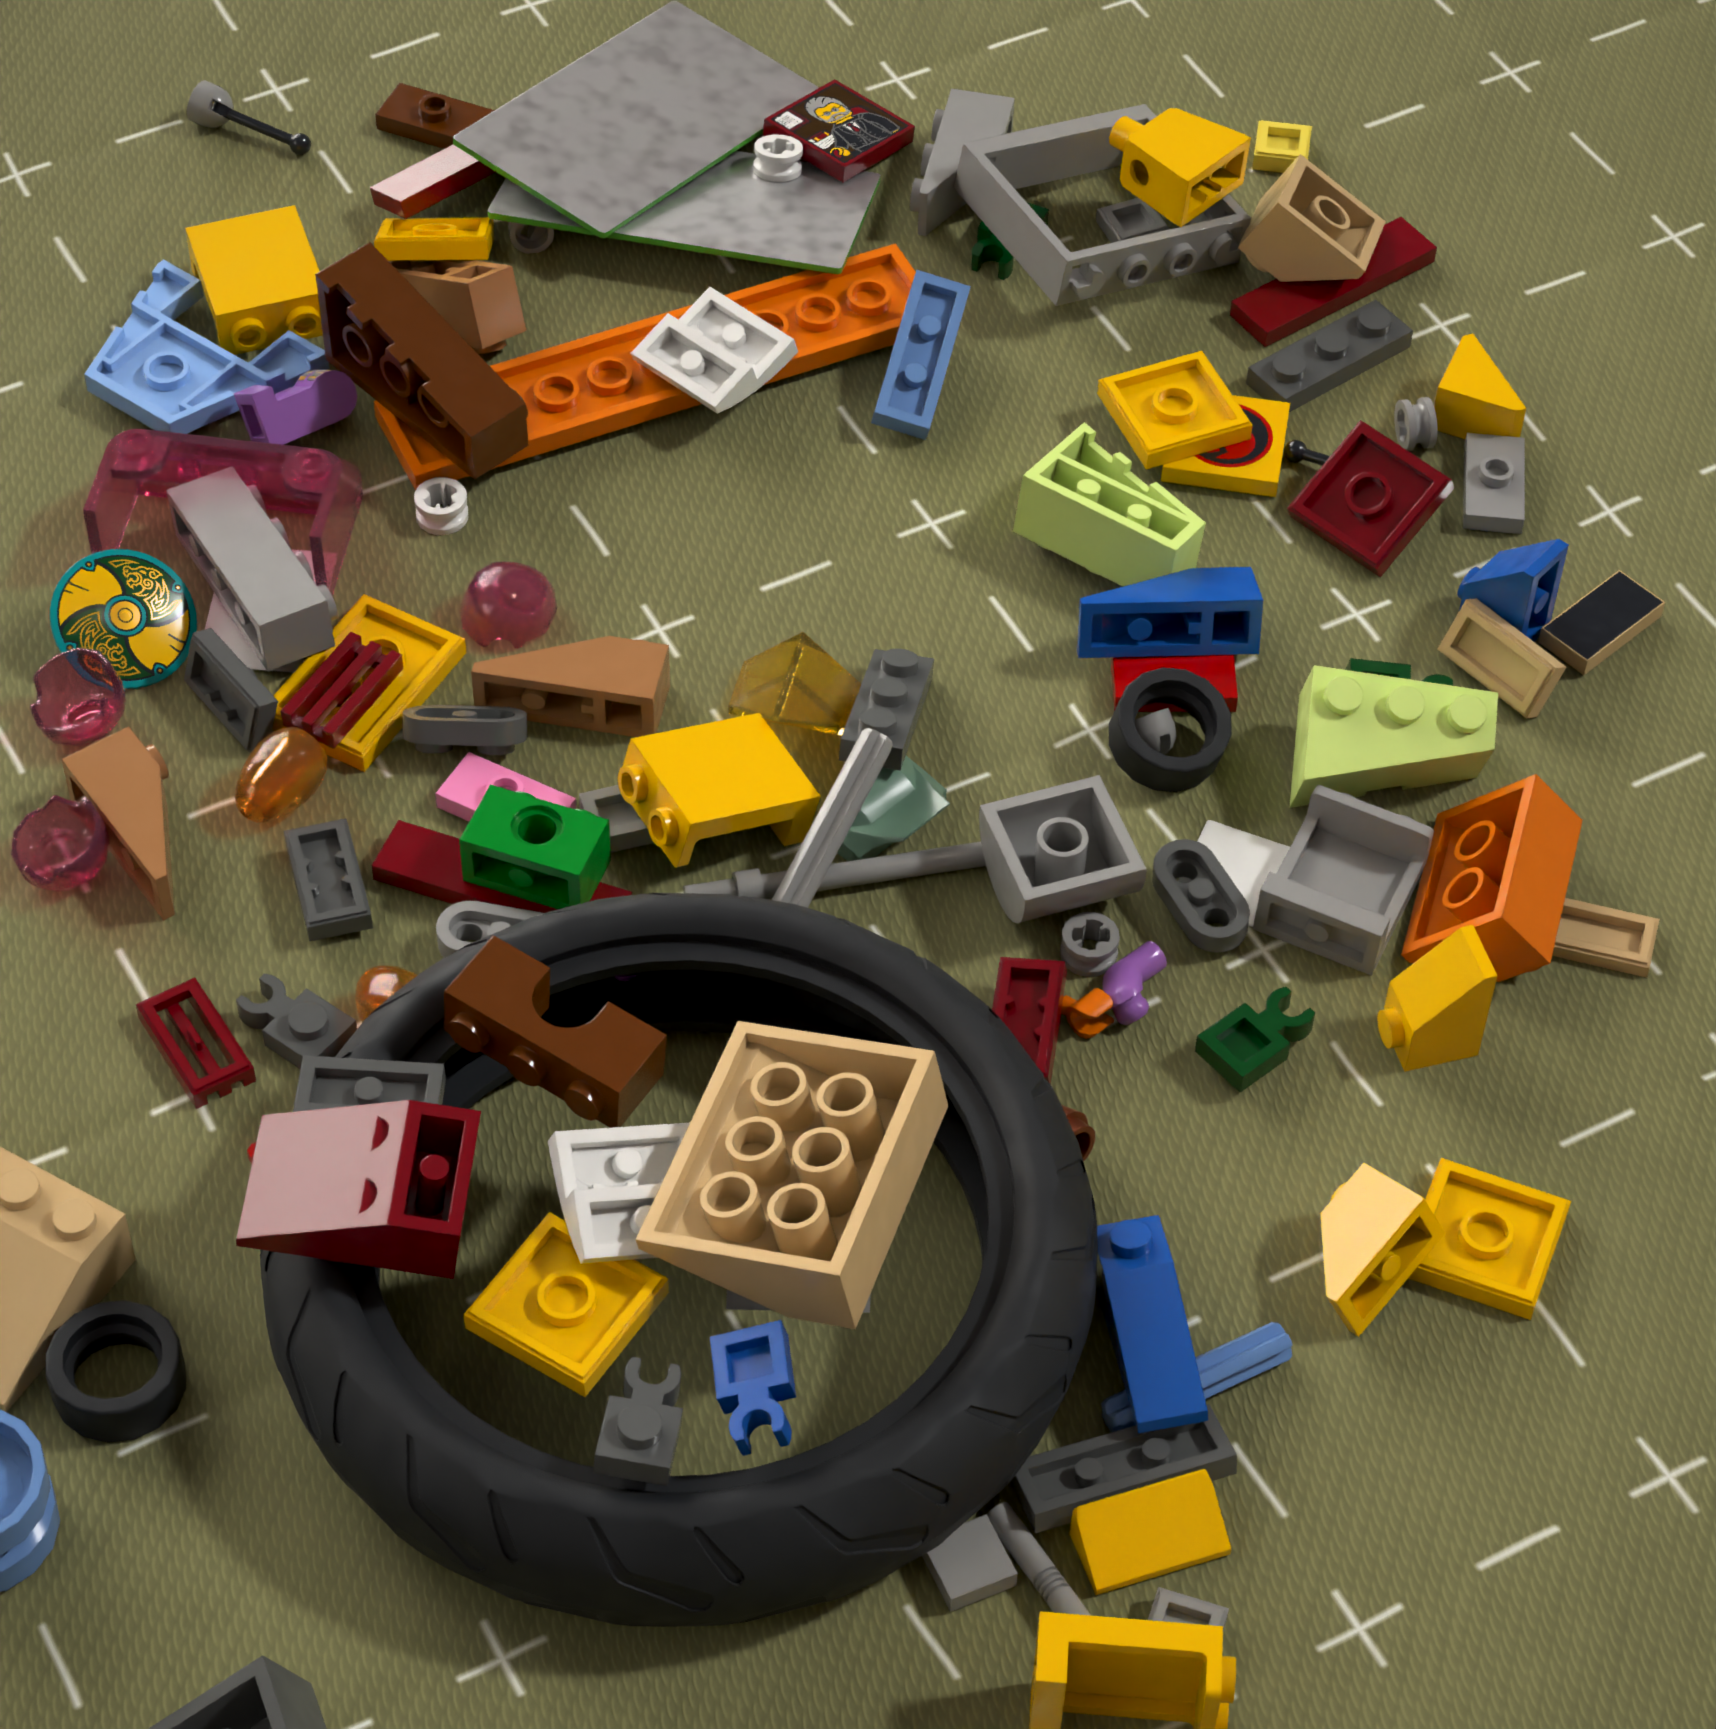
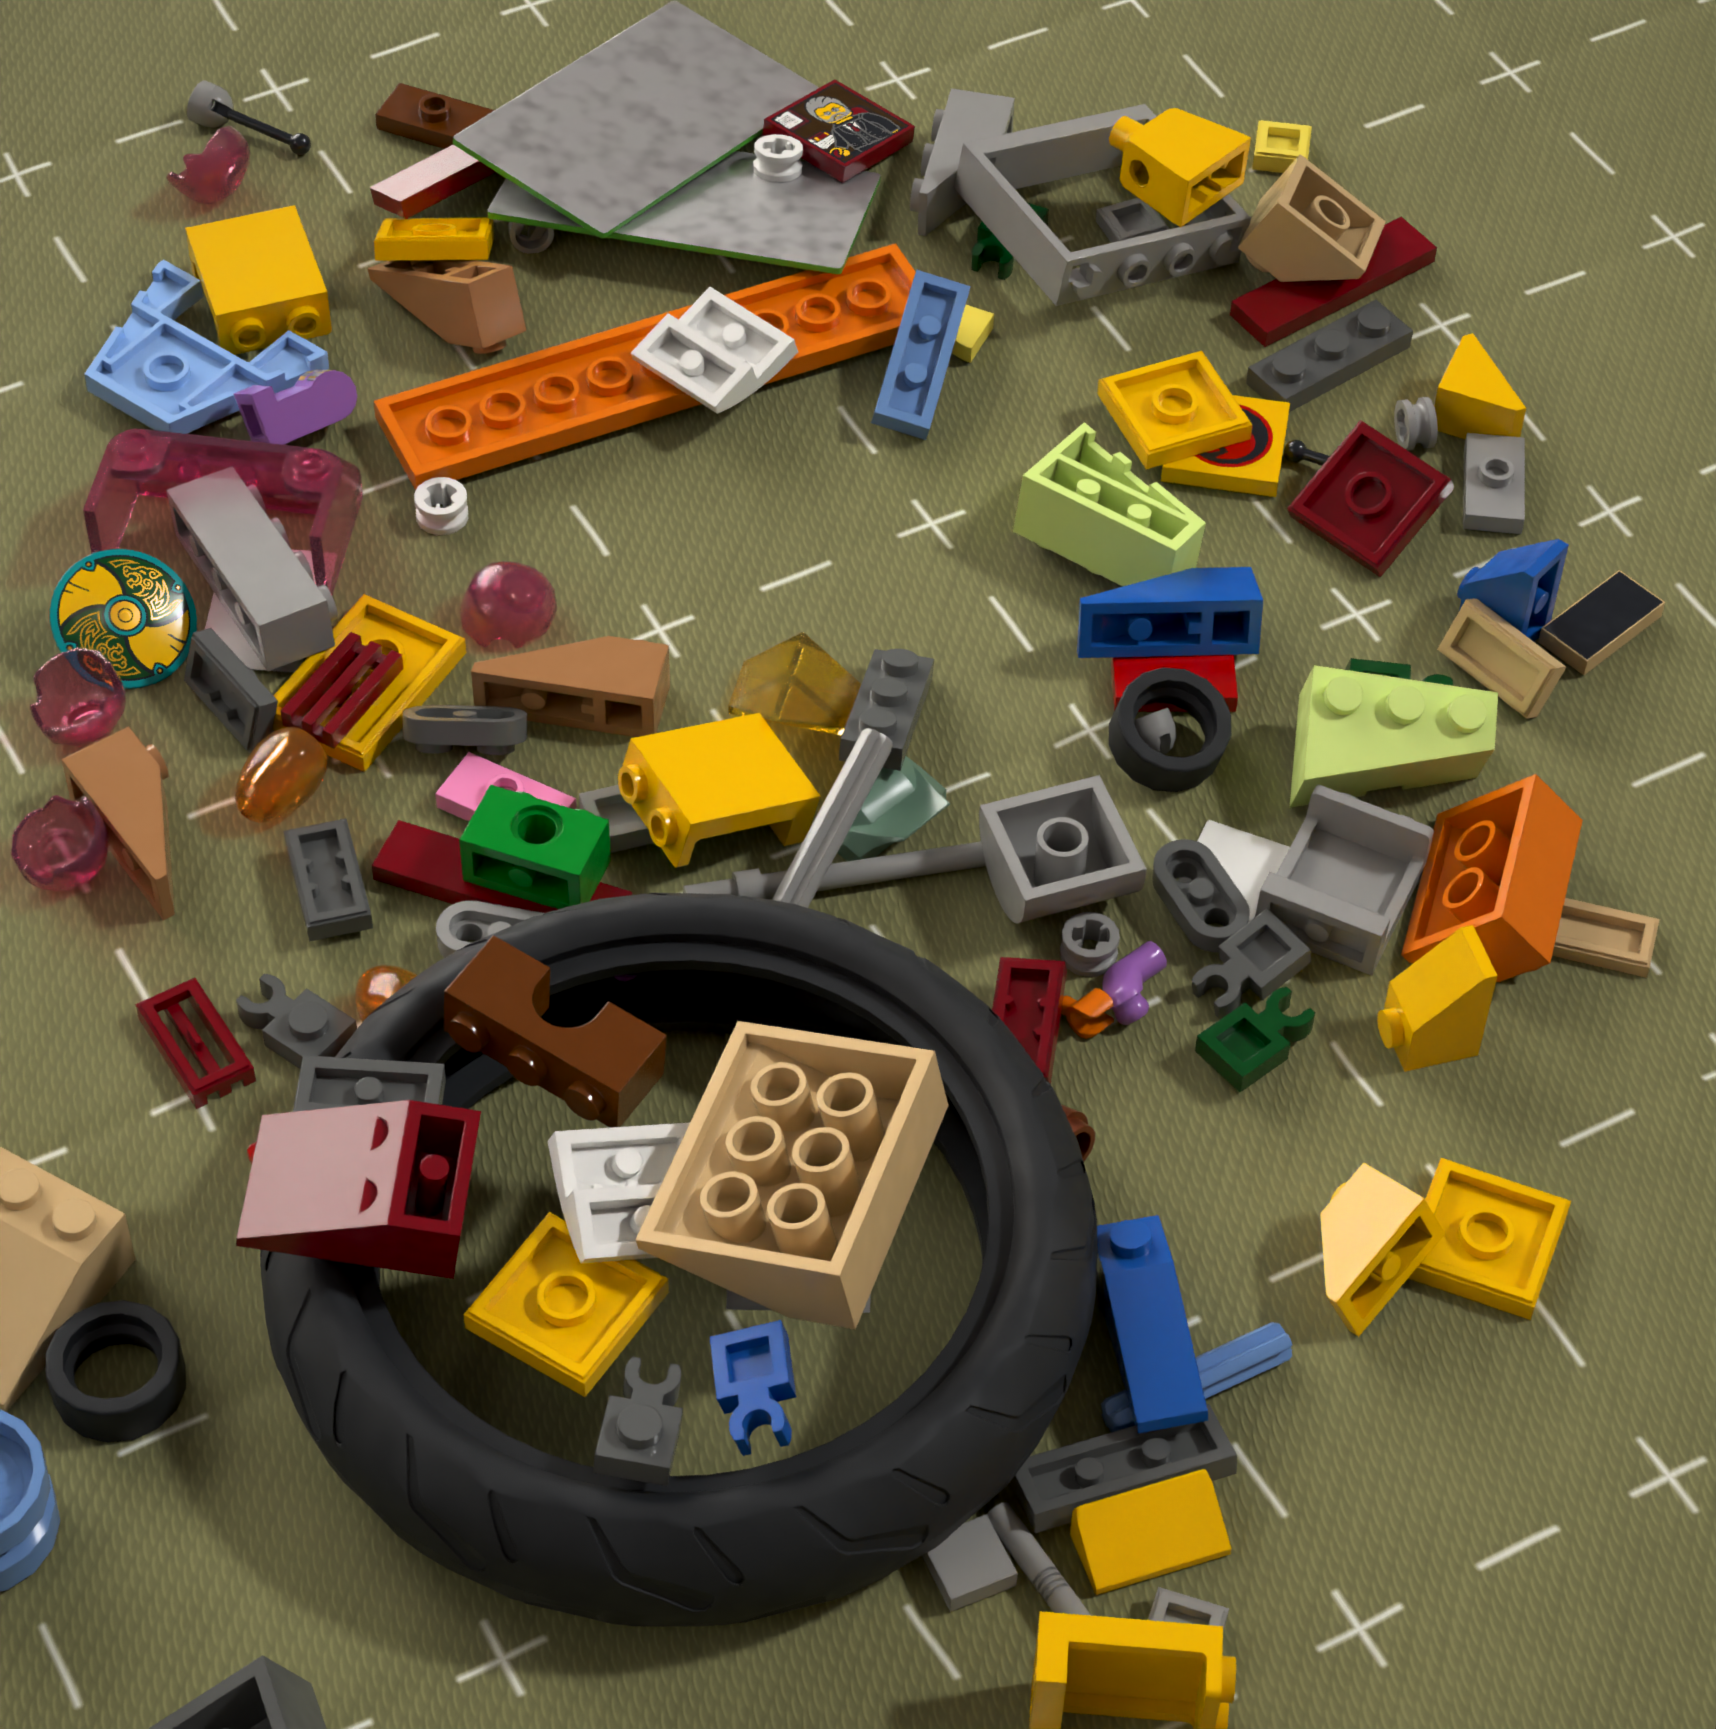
reddish brown wedge [315,242,528,479] -> none
none -> clear pink hair [166,126,250,205]
none -> light yellow tile [952,305,994,363]
none -> dark grey plate [1192,908,1311,1019]

